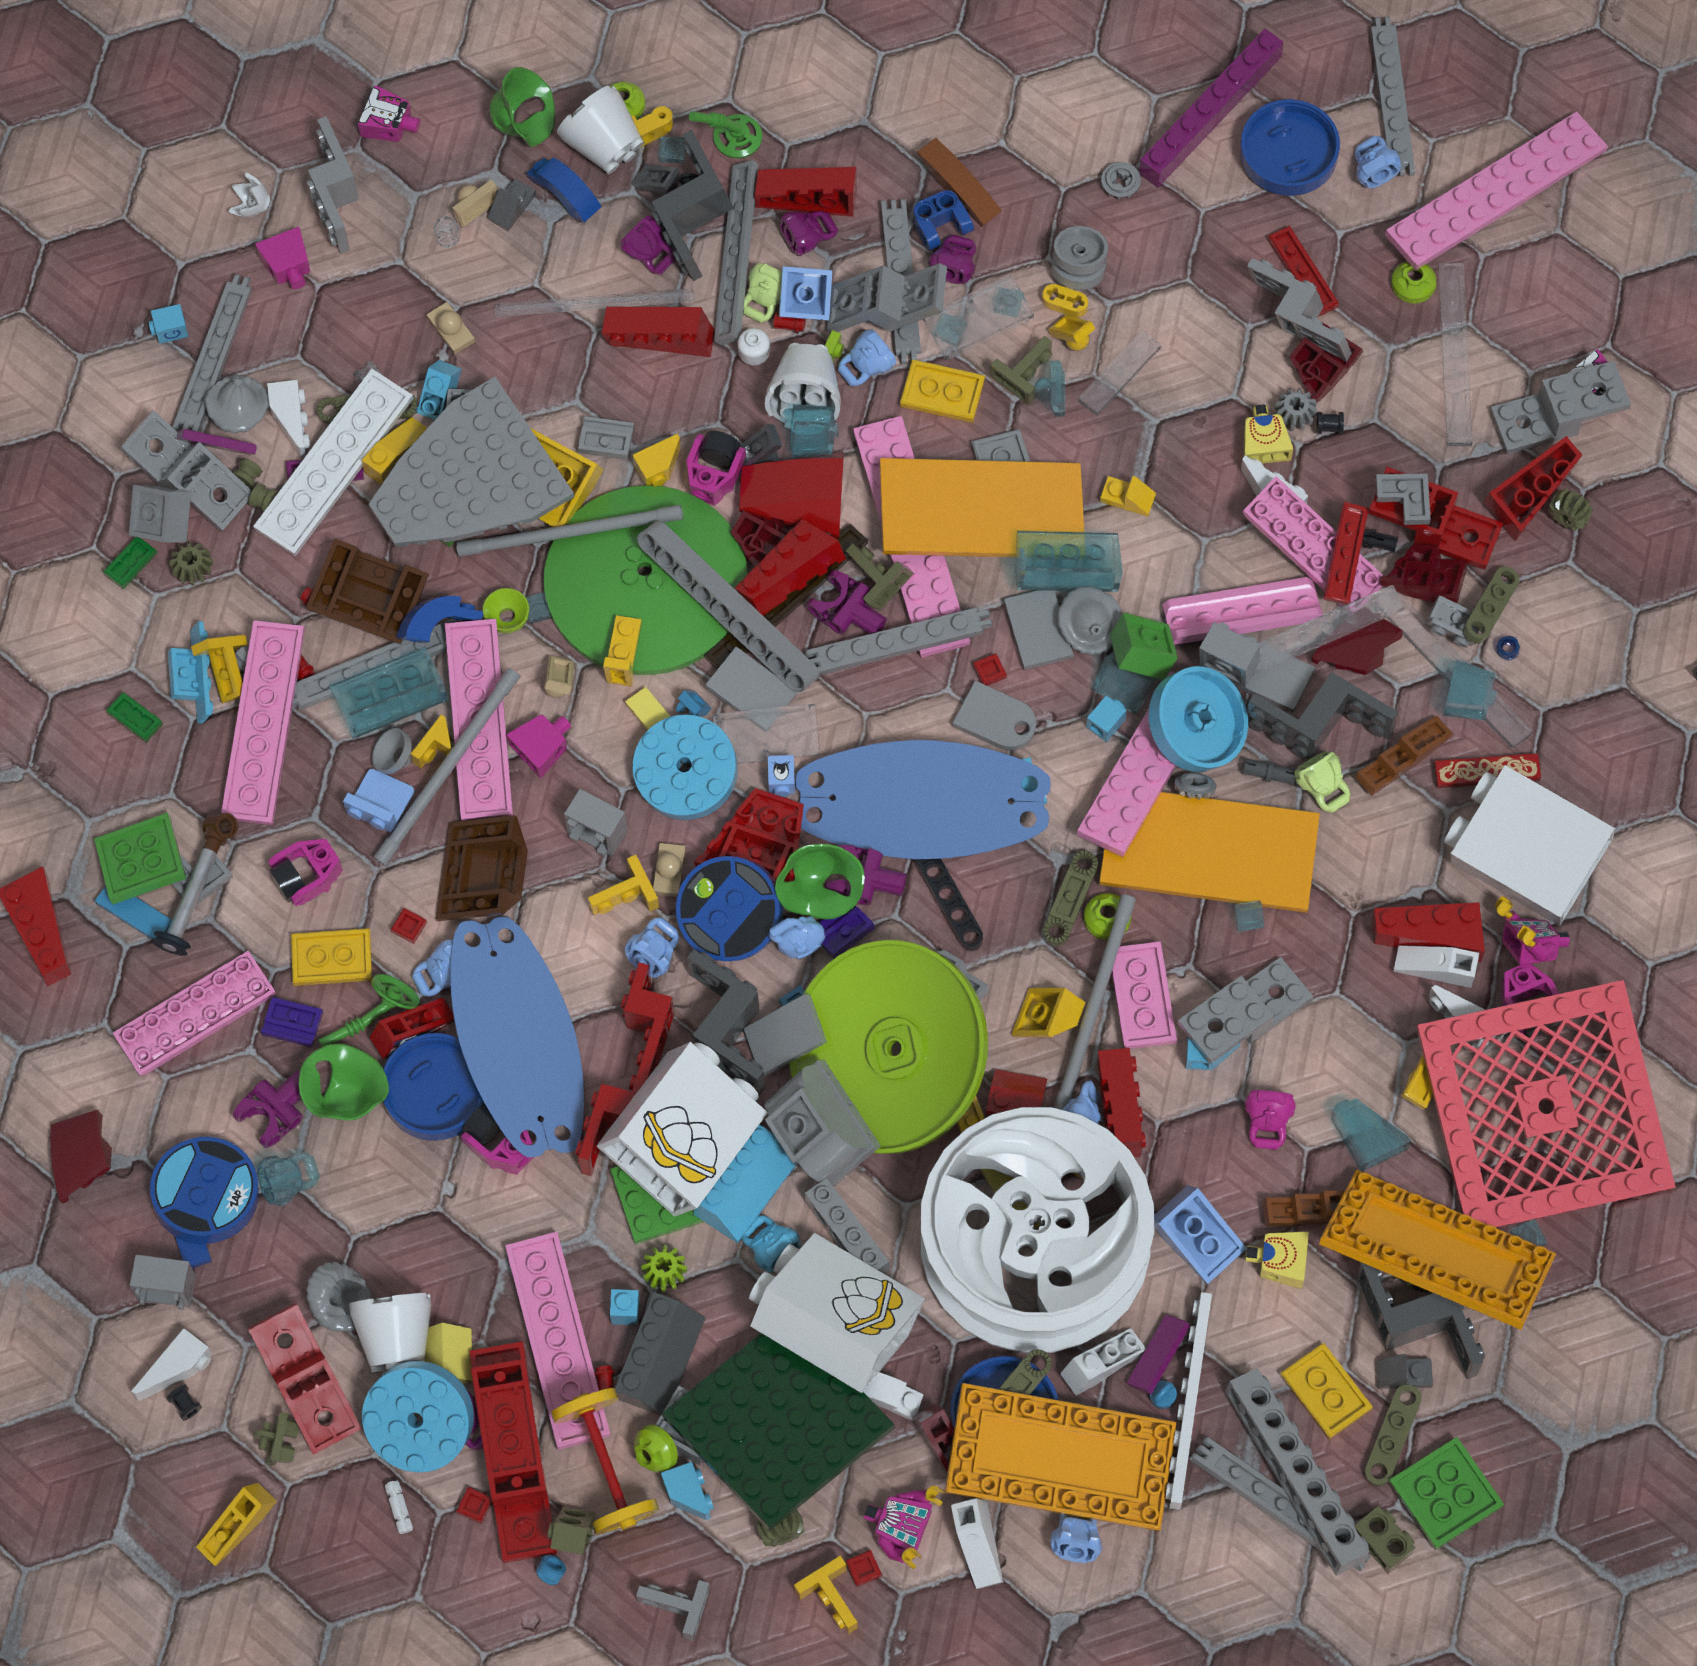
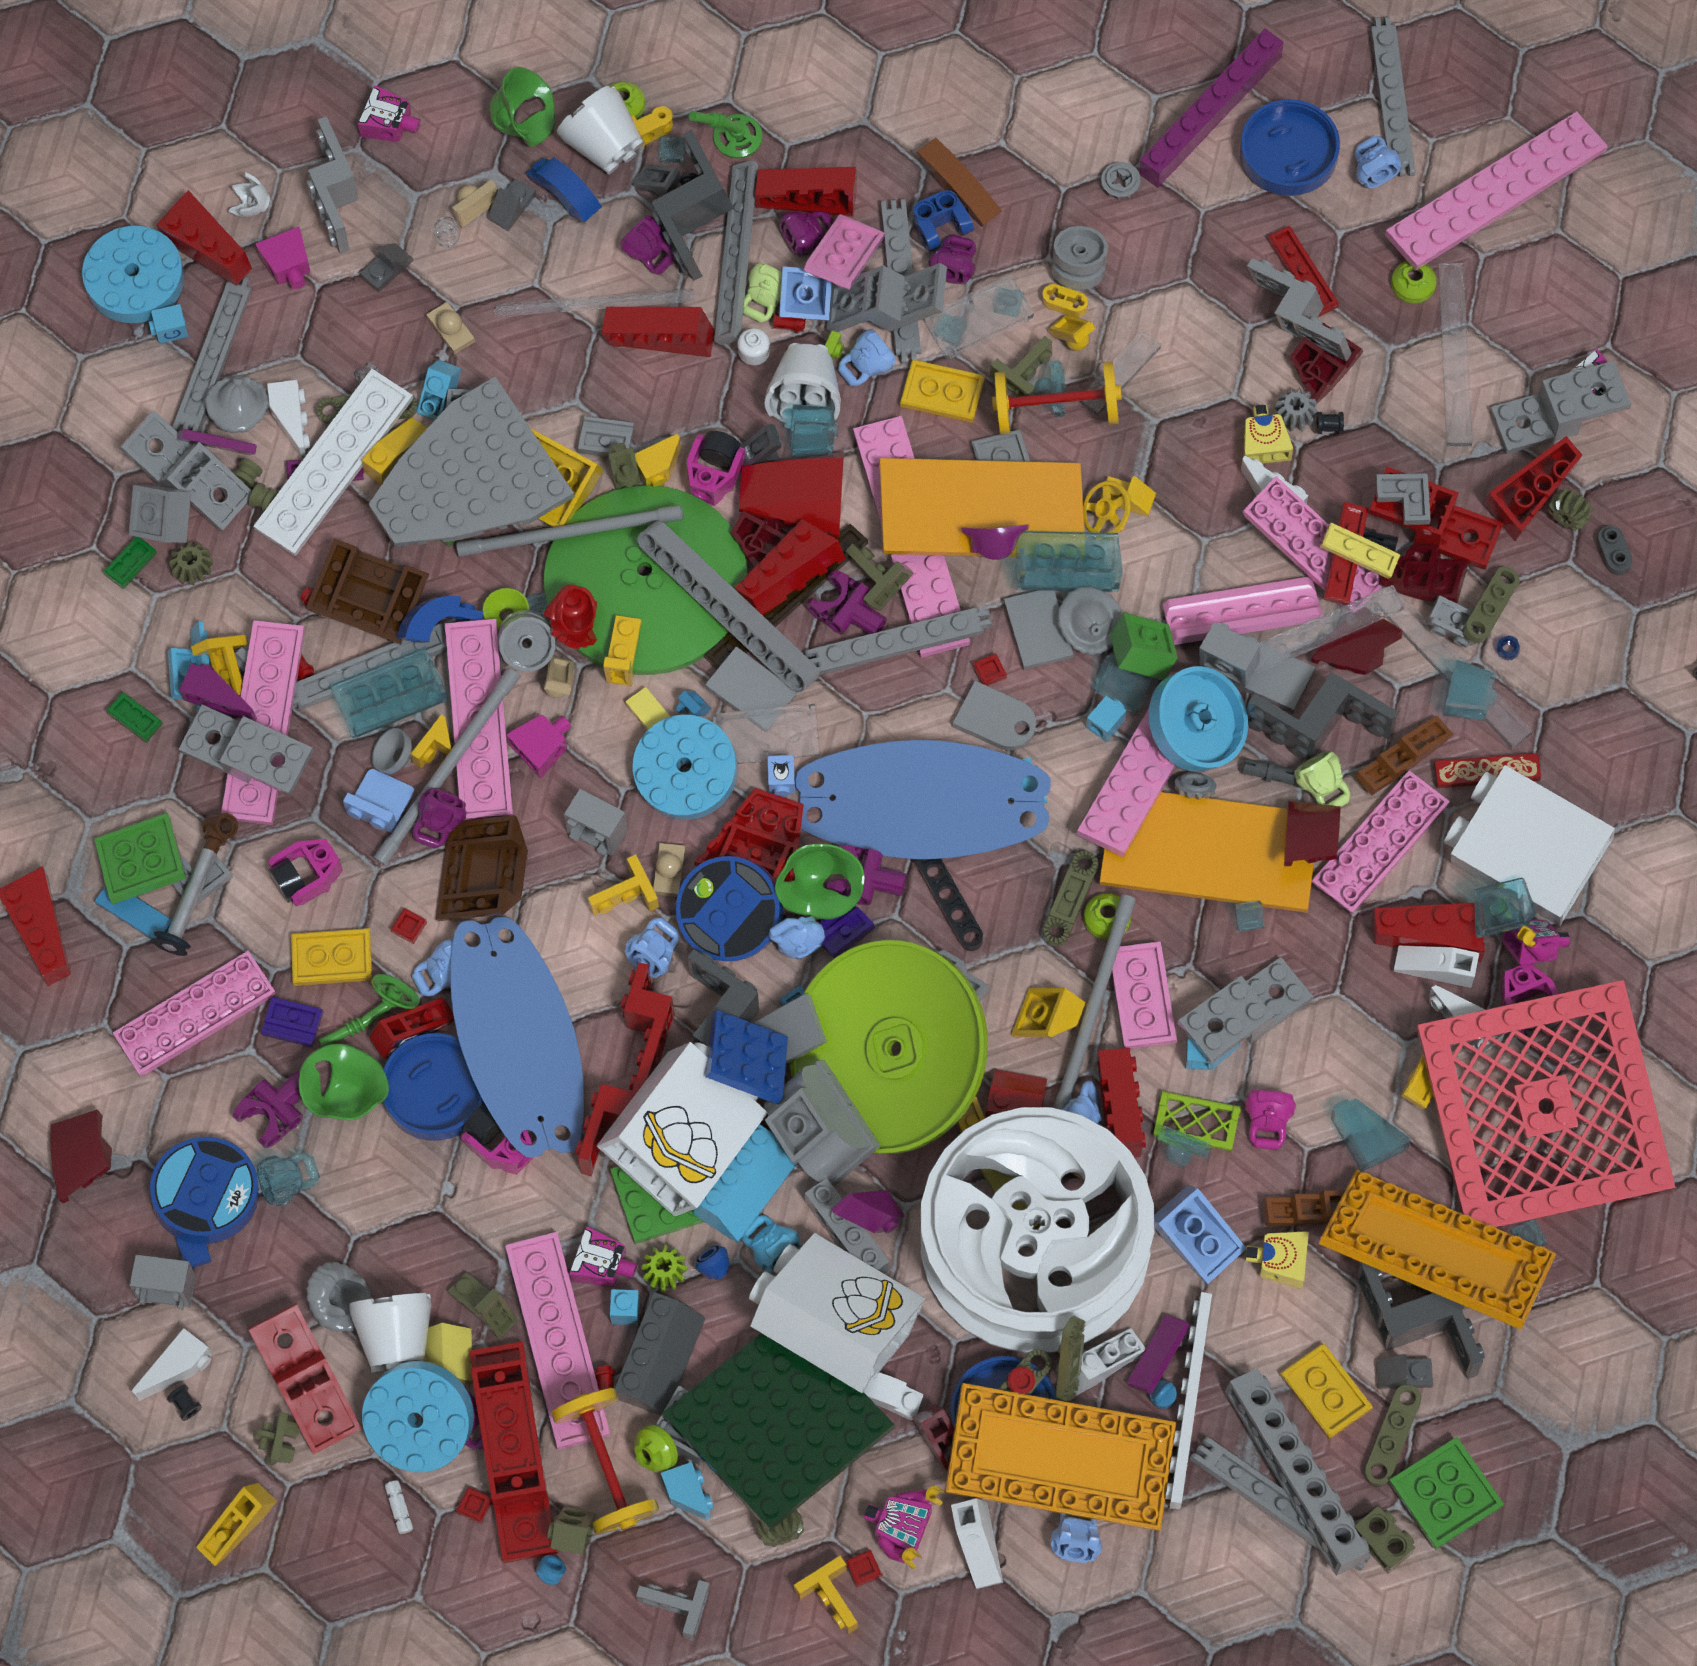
none -> medium azure piece [82,226,184,323]
none -> red wedge [156,190,252,286]
none -> light grey bracket [178,705,314,795]
none -> magenta slope [179,663,257,722]
none -> flat silver slope [360,243,414,293]
none -> magenta piece [413,788,467,849]
none -> olive bracket [448,1272,518,1340]
none -> light grey wheel [497,610,555,672]
none -> red hair [543,584,597,649]
none -> torso [570,1227,637,1287]
none -> olive hips [608,443,641,490]
none -> blue cone [695,1245,730,1280]
none -> blue plate [706,1010,788,1104]
none -> bright pink plate [804,214,885,290]
none -> magenta slope [831,1190,905,1234]
none -> magenta hat [961,524,1029,560]
none -> yellow piece [992,361,1122,435]
none -> red tile [1007,1367,1035,1394]
none -> olive plate [1056,1316,1086,1402]
none -> yellow wheel [1083,481,1131,538]
none -> lime window [1153,1091,1241,1152]
none -> clear light blue tile [1157,1125,1212,1167]
none -> dark red slope [1284,801,1341,866]
none -> bright pink plate [1312,770,1450,914]
none -> light yellow tile [1320,523,1400,579]
none -> clear light blue slope [1474,877,1537,938]
none -> dark grey plate [1597,526,1632,575]

